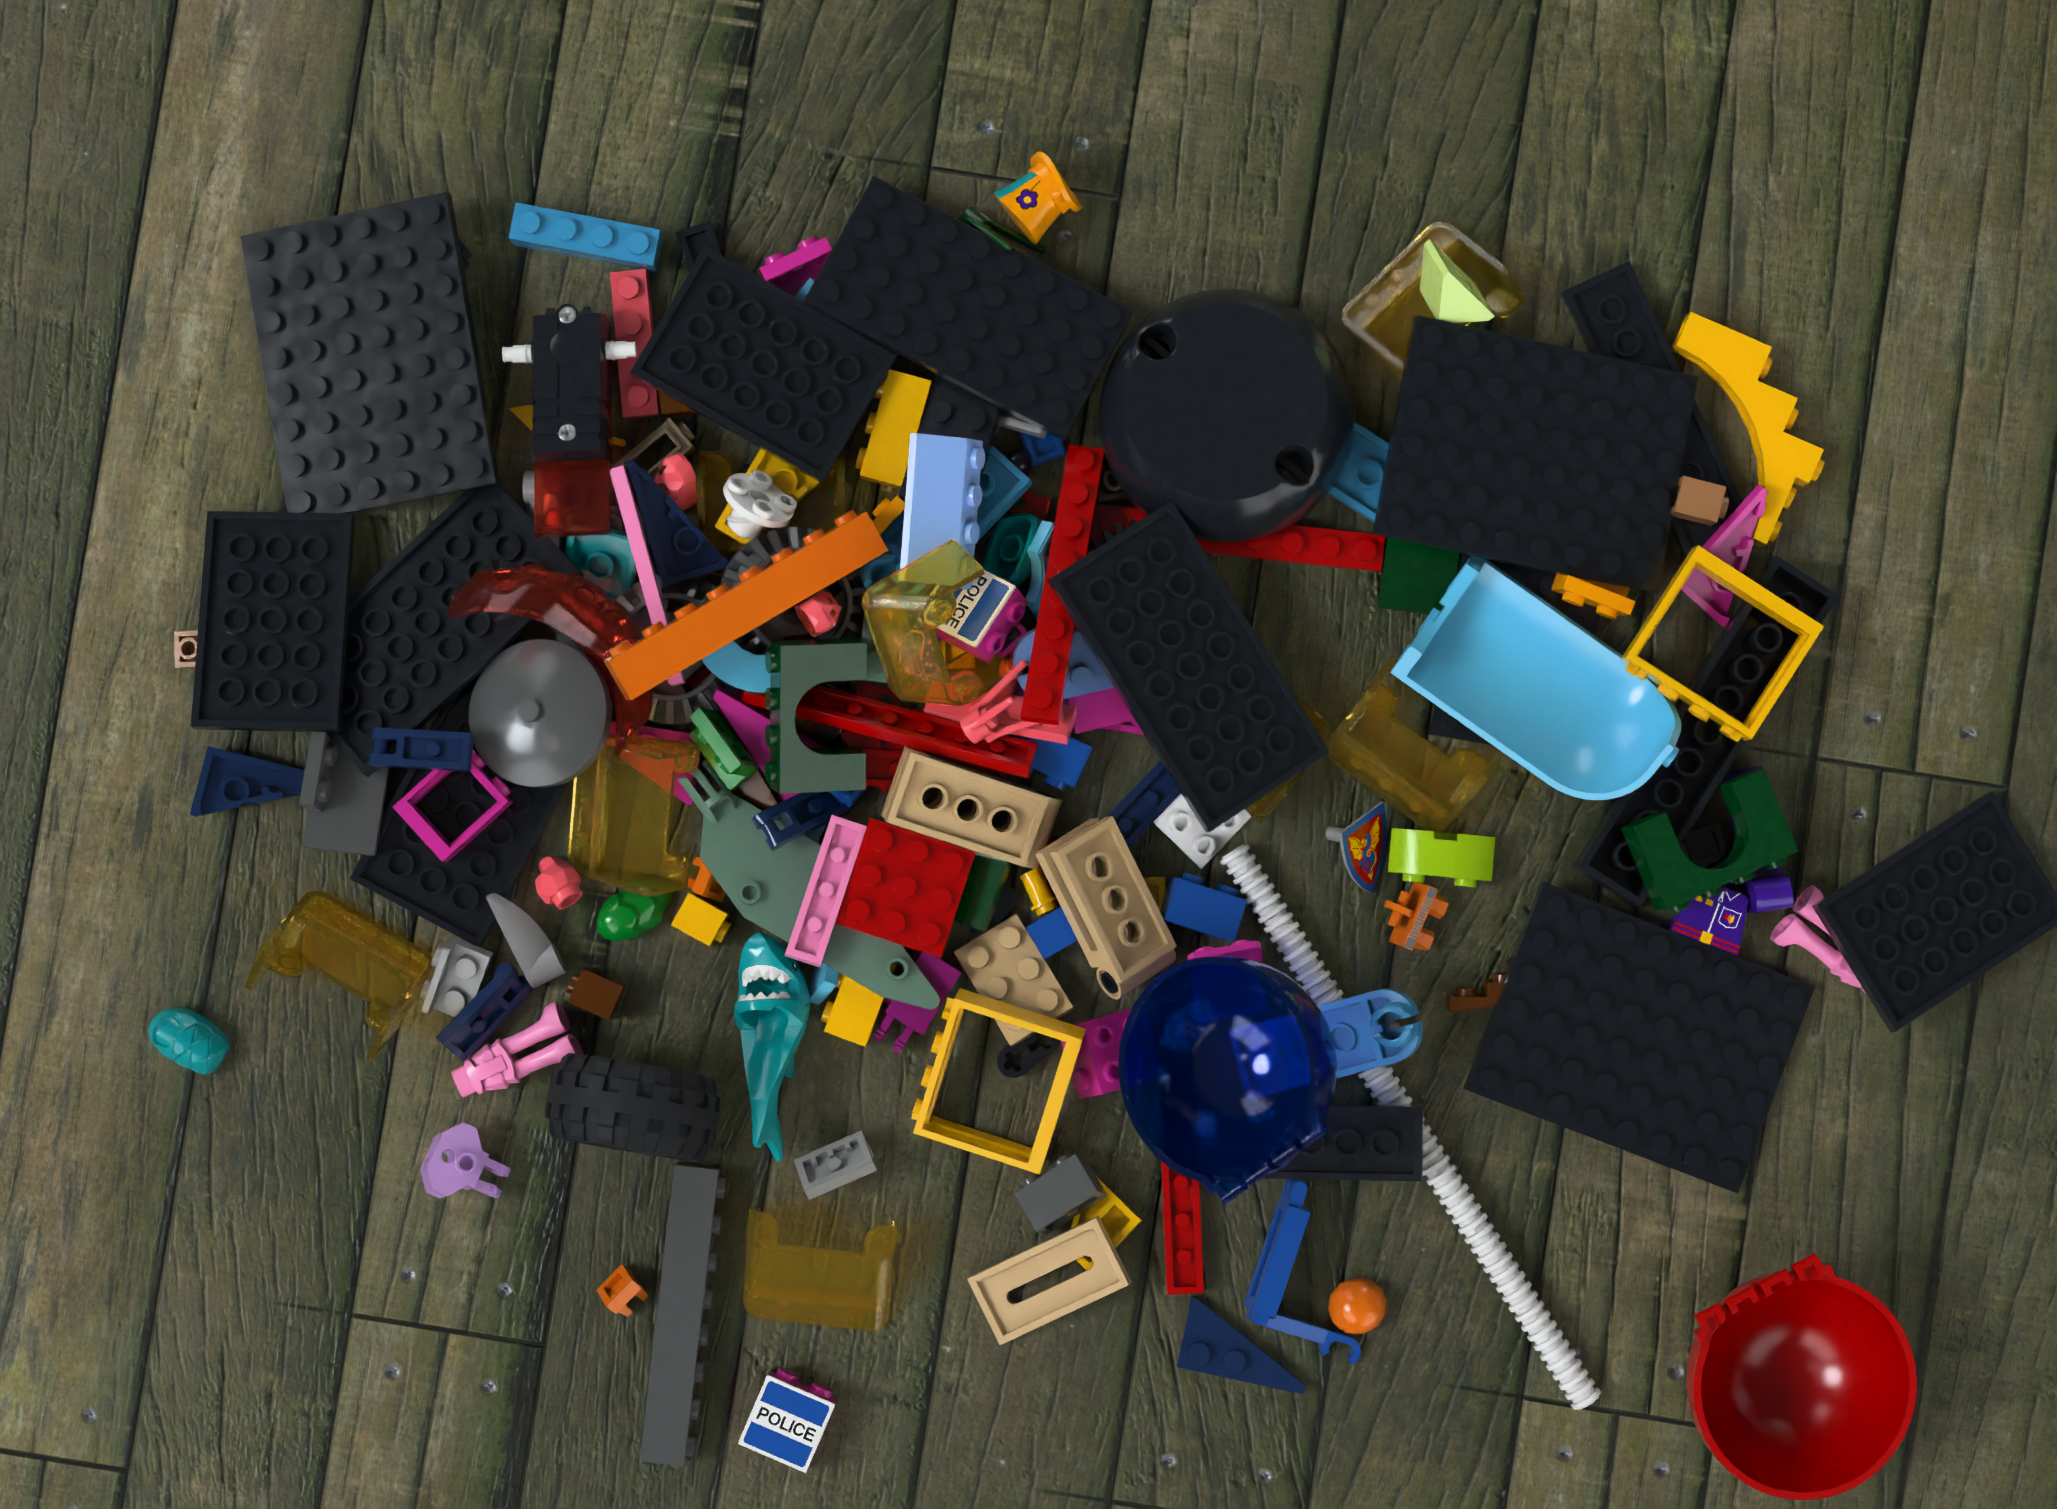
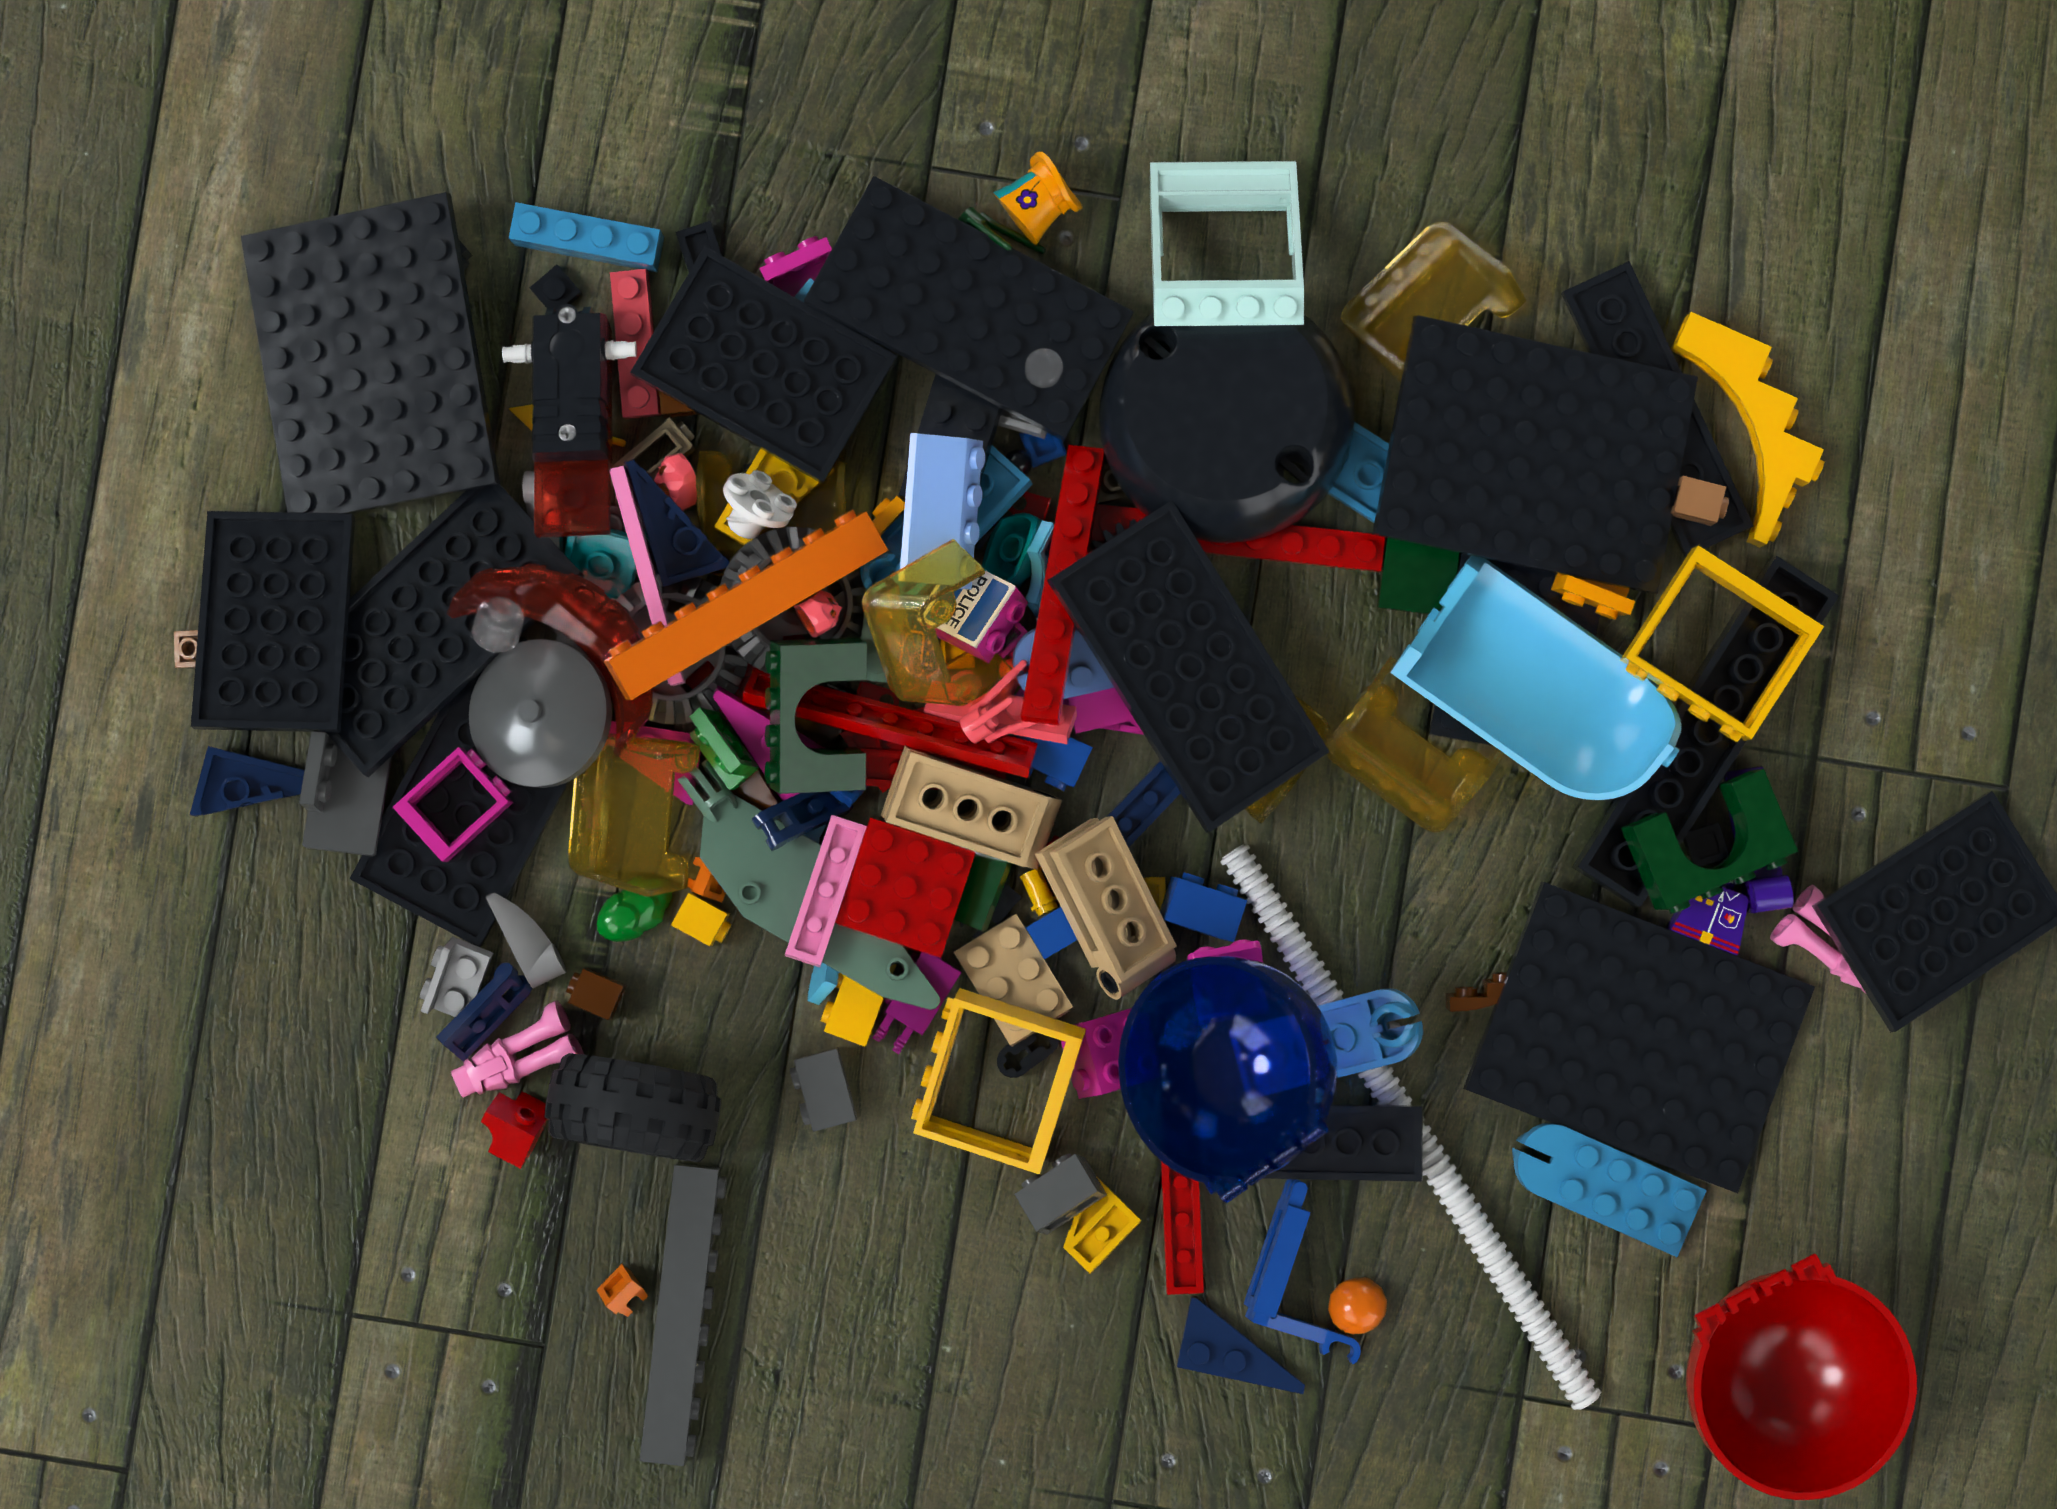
teal piece [148,1006,230,1075] -> none
clear yellow windscreen [245,891,433,1061] -> none
dark blue plate [368,727,474,772] -> none
lavender hinge [420,1122,511,1199] -> none
coral rock [535,856,583,910] -> none
medium azure tile [701,640,770,693] -> none
teal piece [734,932,810,1162] -> none
piece [738,1368,837,1473] -> none
clear yellow windscreen [743,1206,900,1331] -> none
light grey bracket [794,1130,877,1200] -> none
yellow brick [855,369,932,490] -> none
tan piece [967,1215,1132,1345] -> none
white hinge [1154,793,1252,869] -> none
shield [1326,802,1387,893] -> none
orange hips [1383,882,1449,951] -> none
lime brick [1388,828,1496,887] -> none
yellowish green slope [1420,239,1495,323] -> none
dark pink wing [1681,484,1768,628] -> none
none -> clear head [472,597,524,653]
none -> red brick [481,1091,549,1169]
none -> black plate [529,264,582,312]
none -> dark grey brick [790,1047,857,1132]
none -> clear tile [1025,348,1063,388]
none -> light aqua window [1150,161,1304,326]
none -> dark azure plate [1512,1123,1707,1257]

